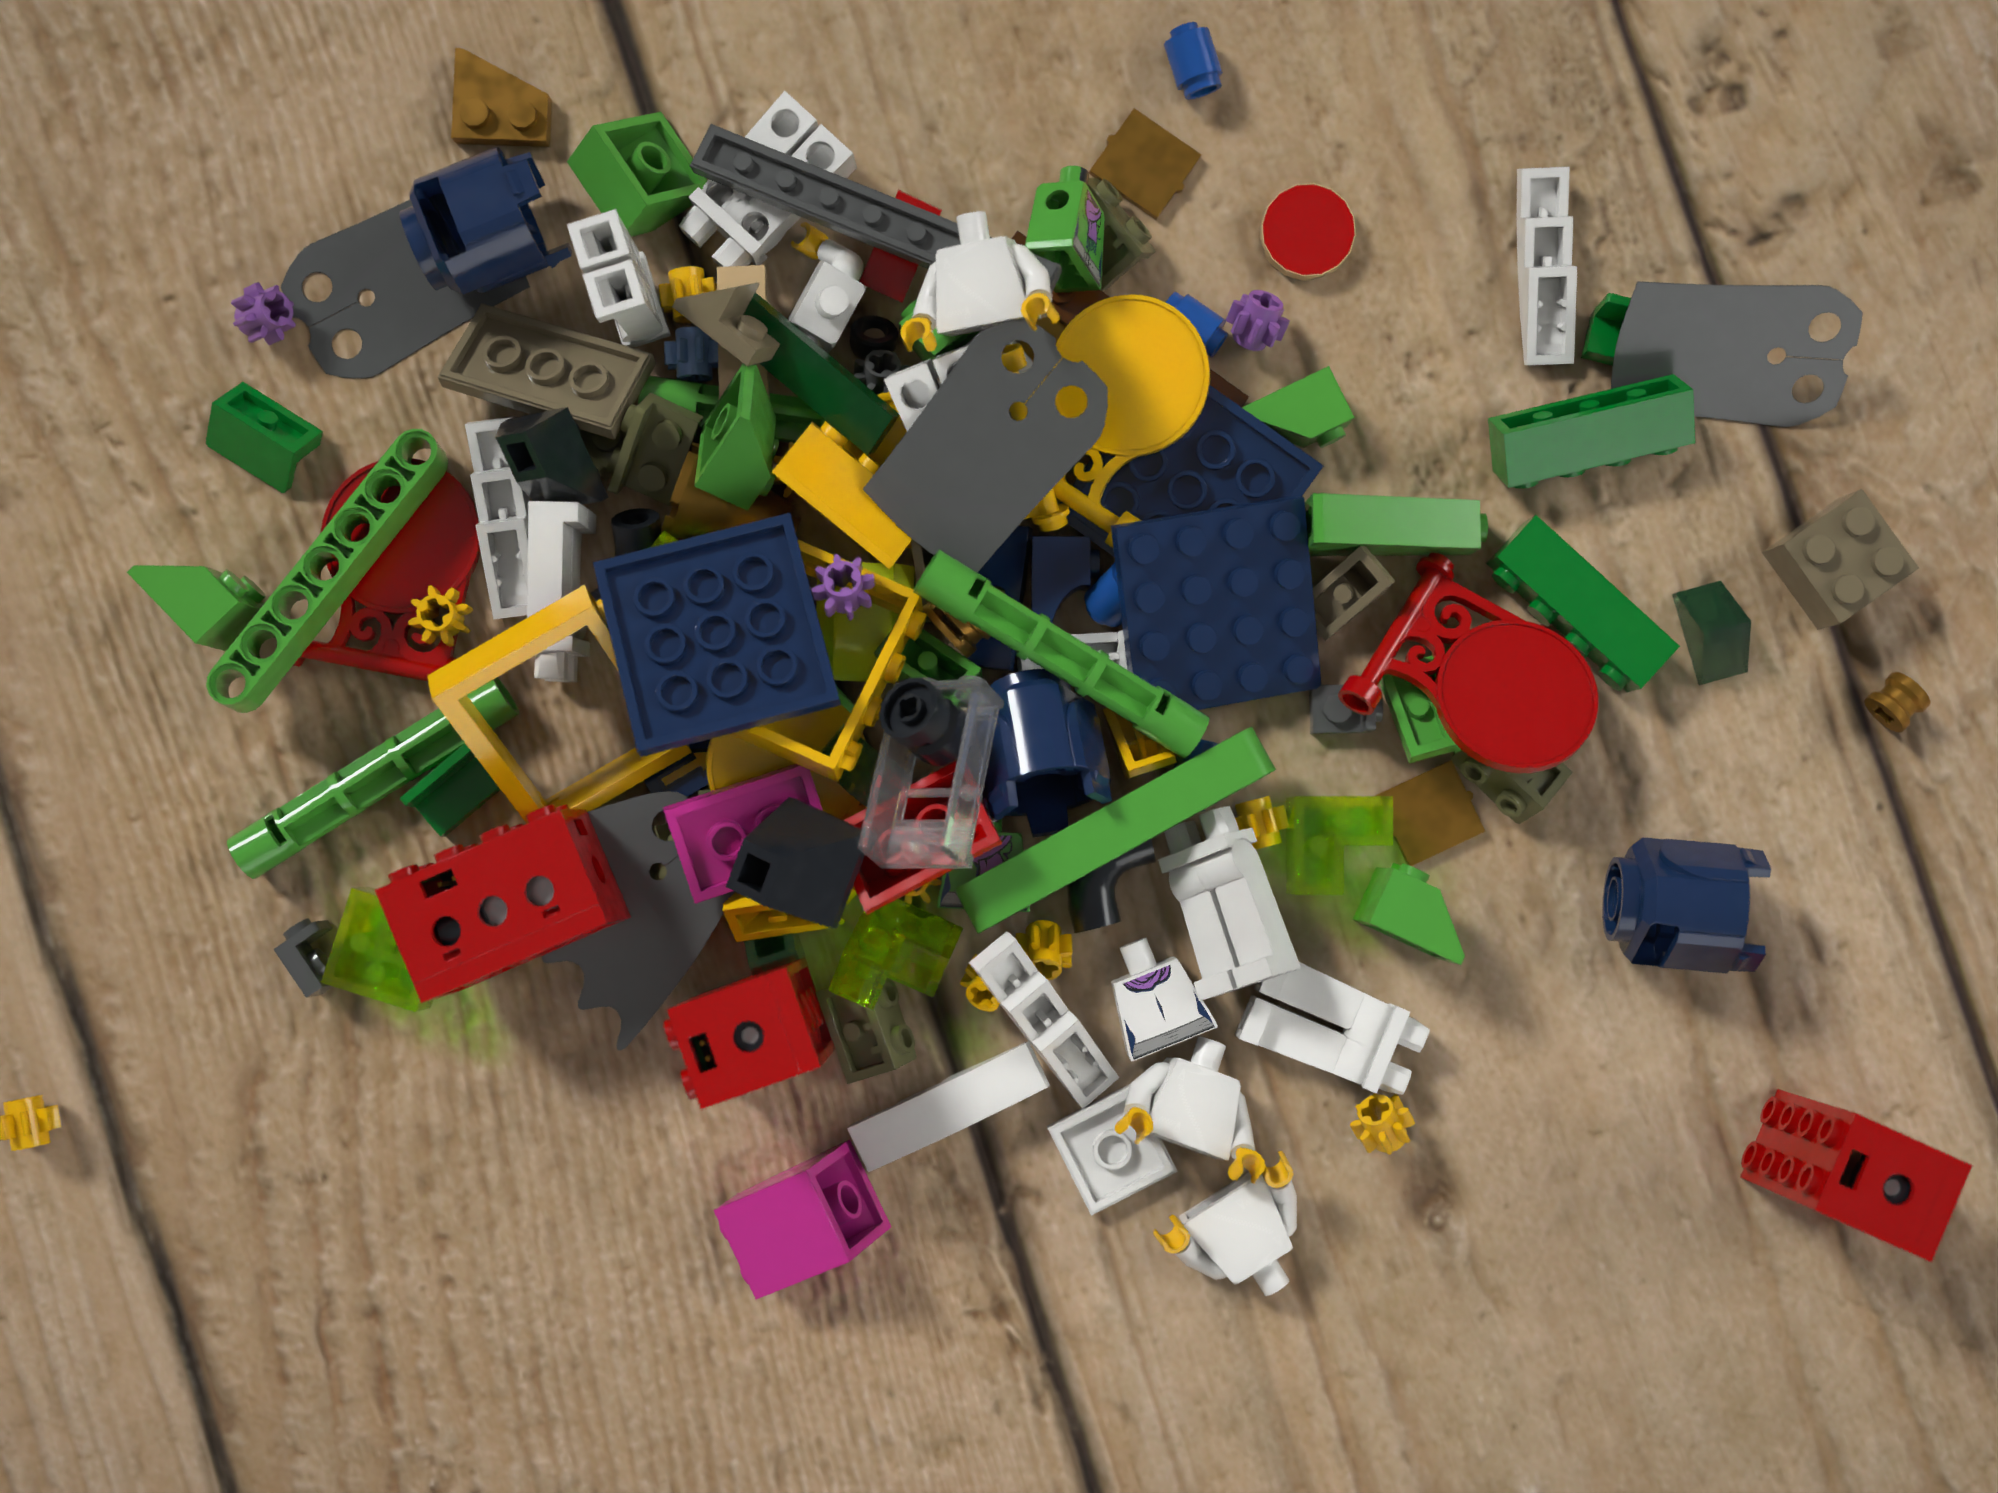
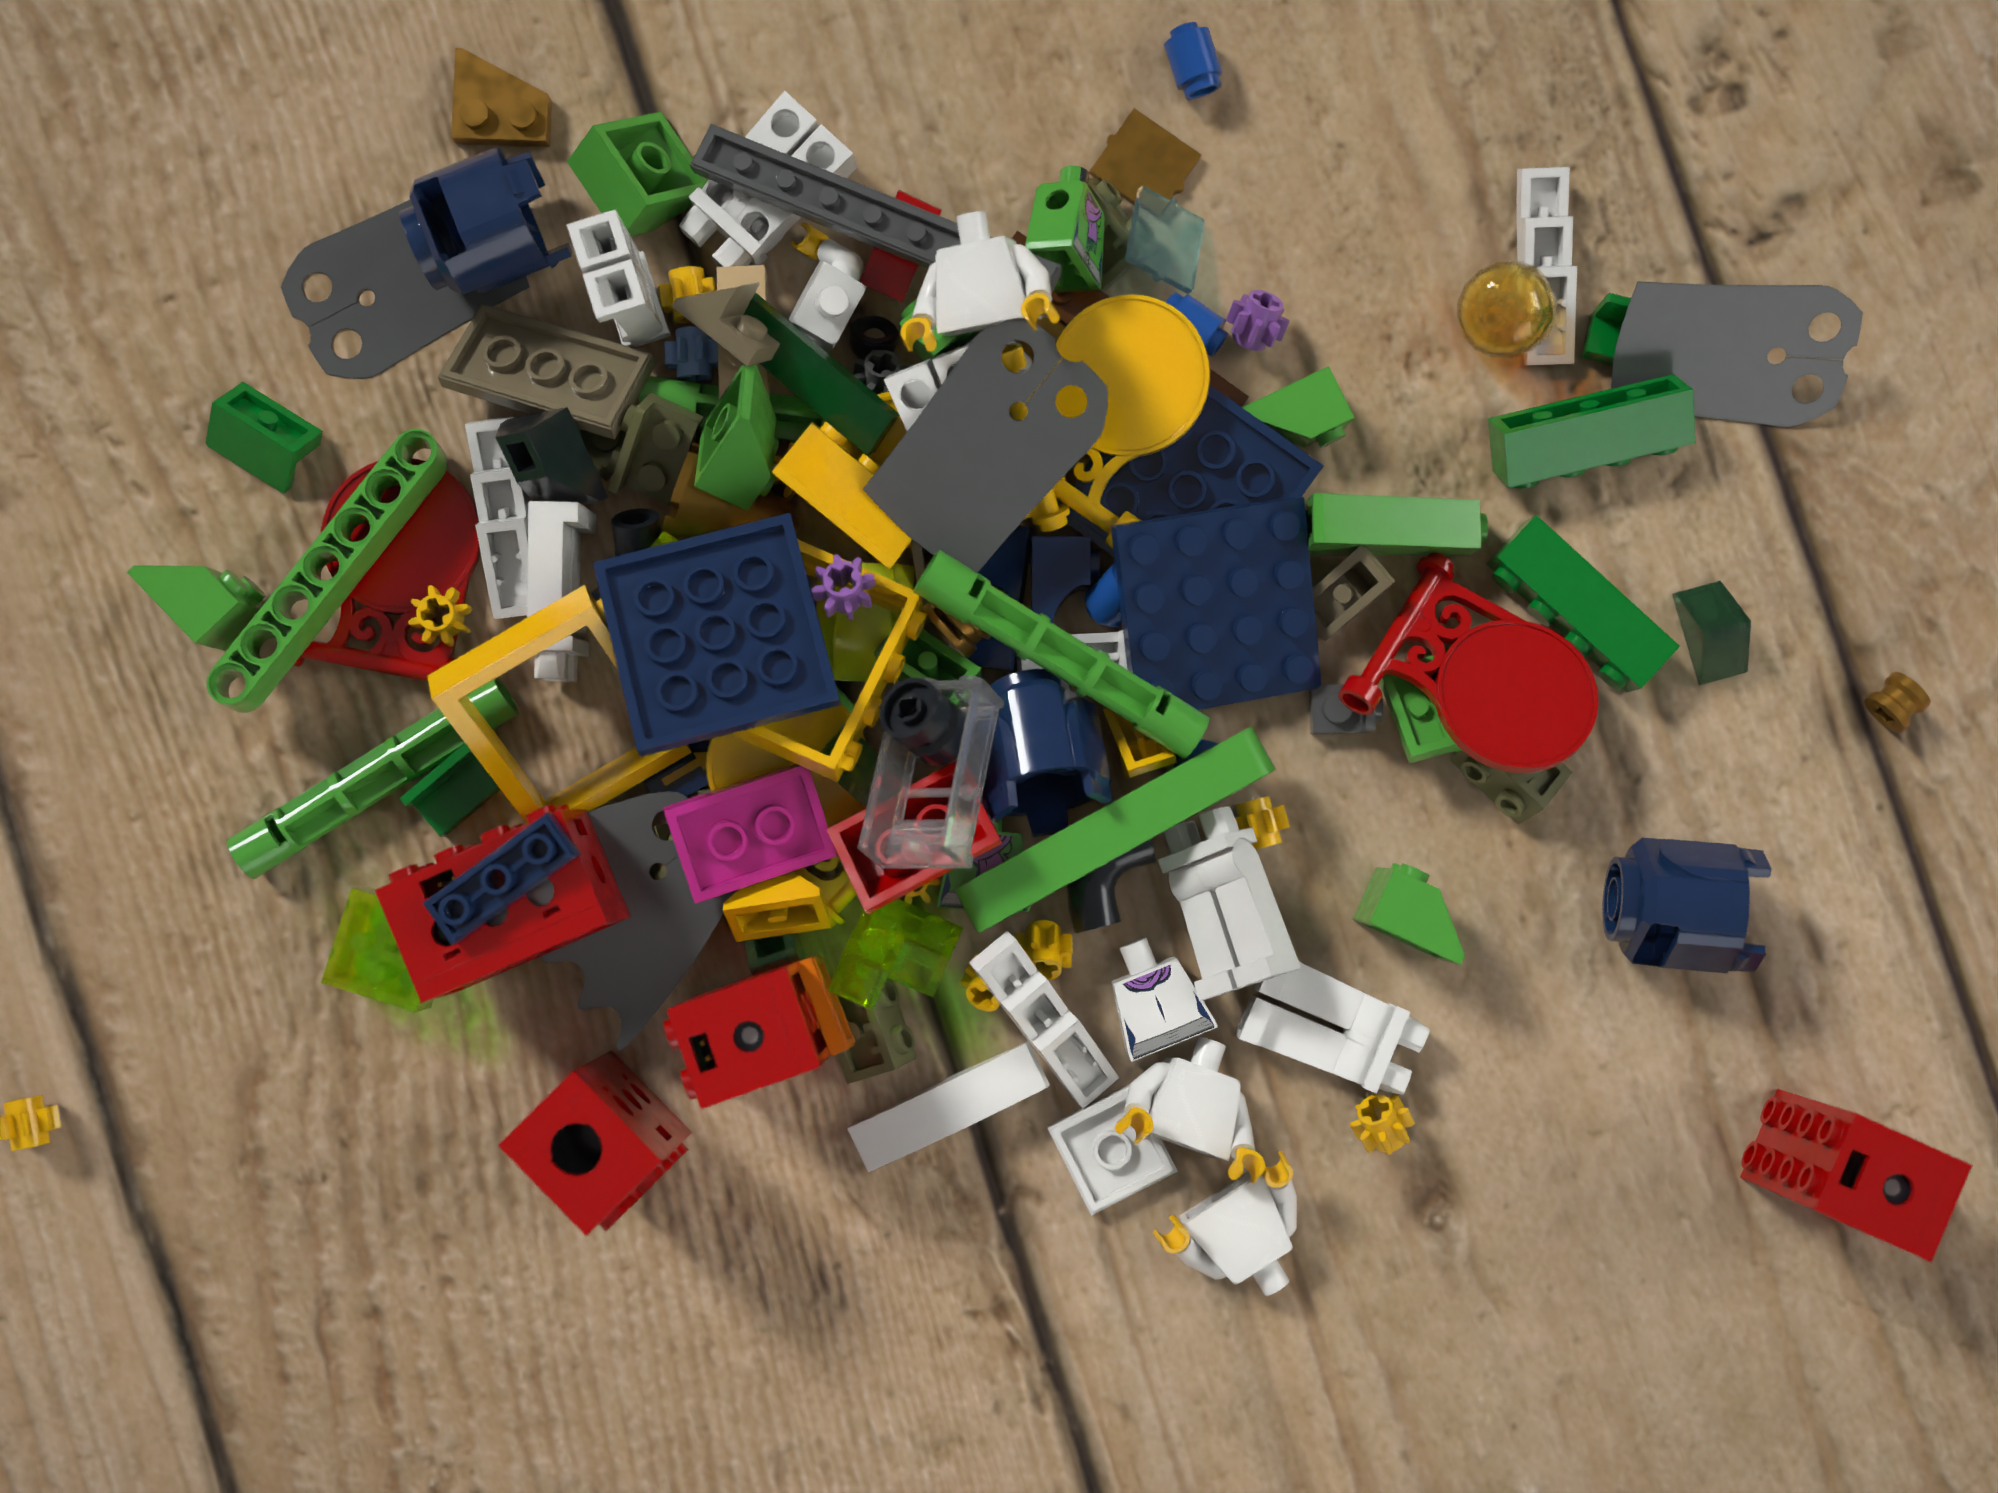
medium lavender gear [231,282,296,345] -> none
dark grey bracket [273,918,337,998] -> none
dark pink slope [714,1140,891,1300] -> none
black slope [726,797,873,928] -> none
red tile [1259,183,1356,281] -> none
clear neon green brick [1286,796,1393,895] -> none
pearl gold piece [1374,760,1486,866] -> none
dark tan brick [1762,489,1919,630] -> none
none -> dark blue tile [423,813,581,945]
none -> red piece [498,1050,692,1236]
none -> orange tile [799,954,856,1056]
none -> clear light blue piece [1125,186,1205,294]
none -> clear yellow cylinder [1457,261,1558,358]

